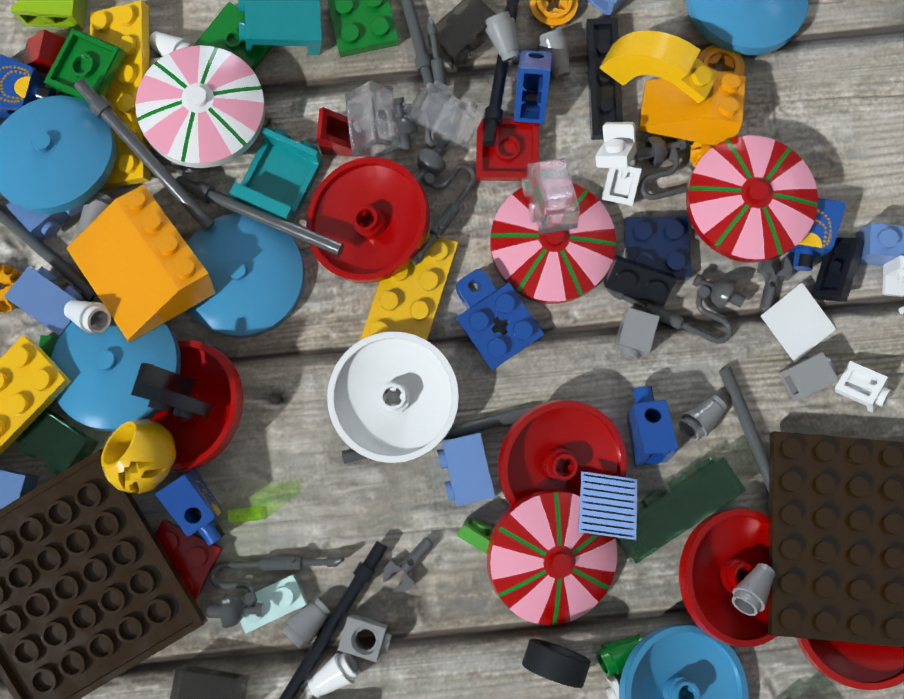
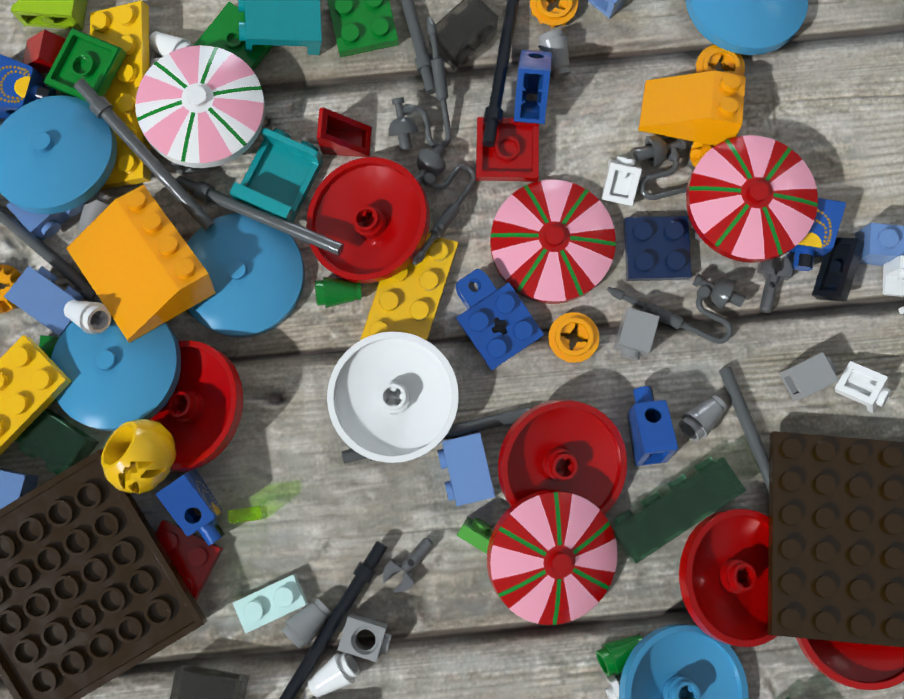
black bracket [131,362,212,420] -> none
dark grey piece [207,556,345,628] -> none
clear brick [345,81,400,157] -> none
clear brick [406,80,484,149] -> none
light grey cone [485,11,520,62] -> none
clear brick [522,158,580,234] -> none
black tyre [522,638,591,688] -> none
light blue sticker [579,471,637,540] -> none
black plate [586,18,623,140] -> none
white bracket [595,122,637,168] -> none
yellow arch [599,30,718,104] -> none
black plate [604,255,677,307] -> none
light grey cone [732,563,776,616] -> none
white sticker [761,282,836,363] -> none
none -> green cone [315,277,362,308]
none -> light orange gear [548,312,599,363]

